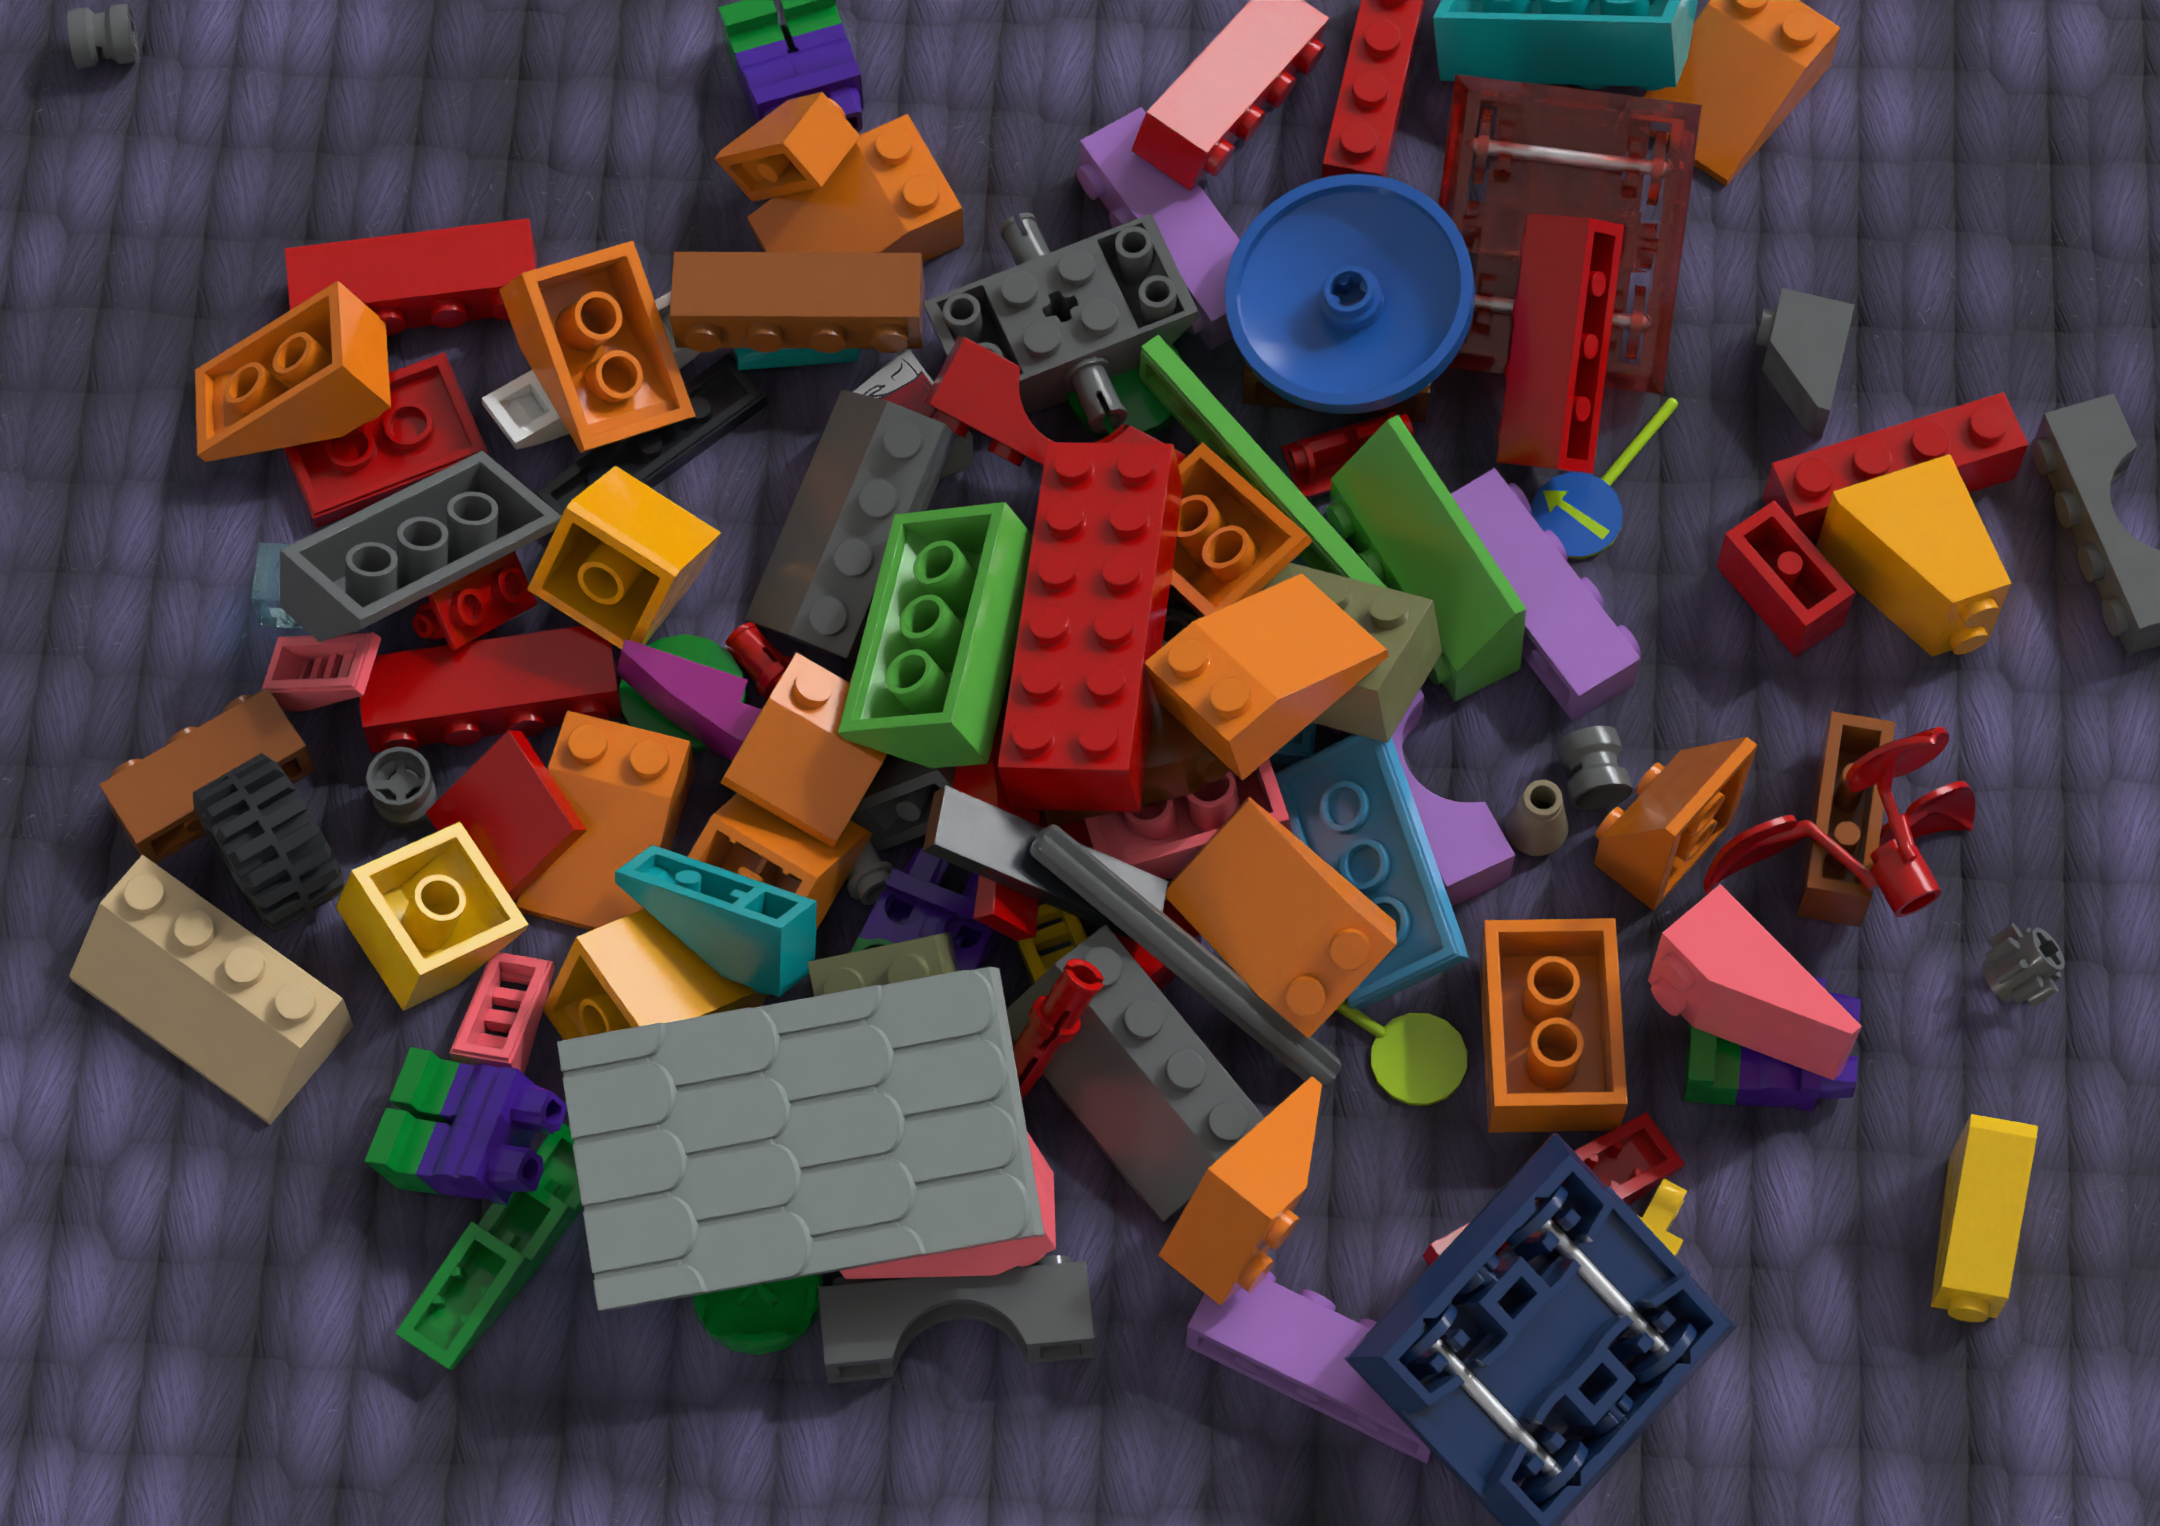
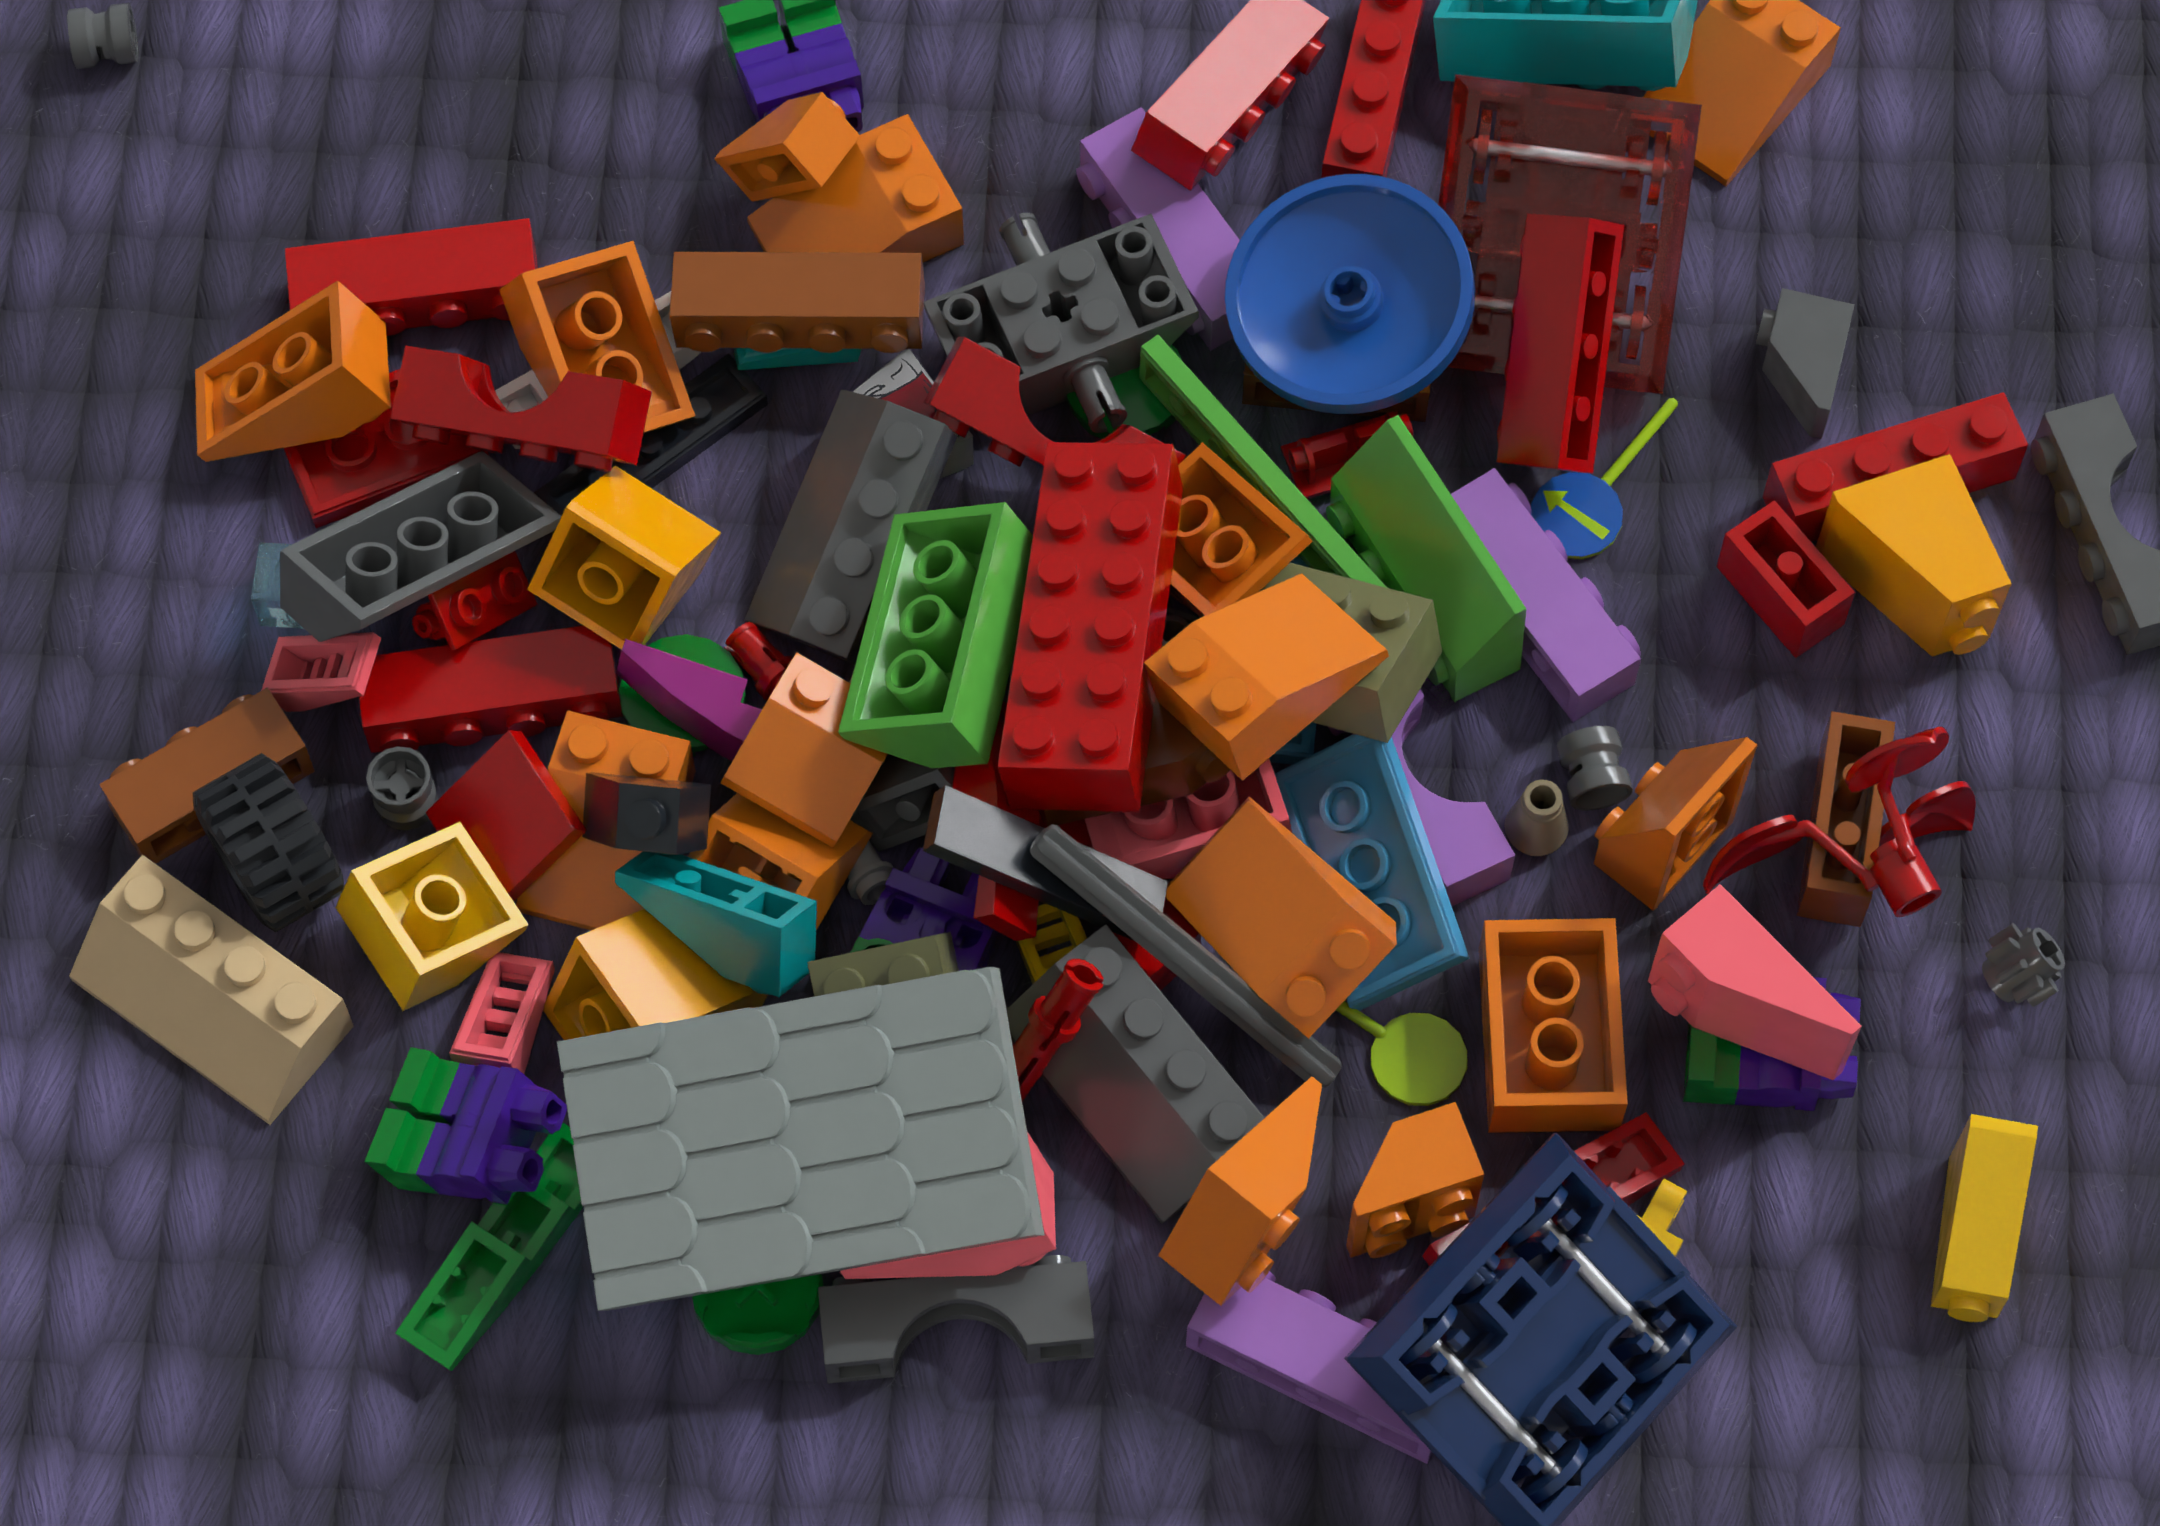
none -> red arch [390,345,652,472]
none -> black slope [582,772,711,855]
none -> orange slope [1346,1102,1484,1258]

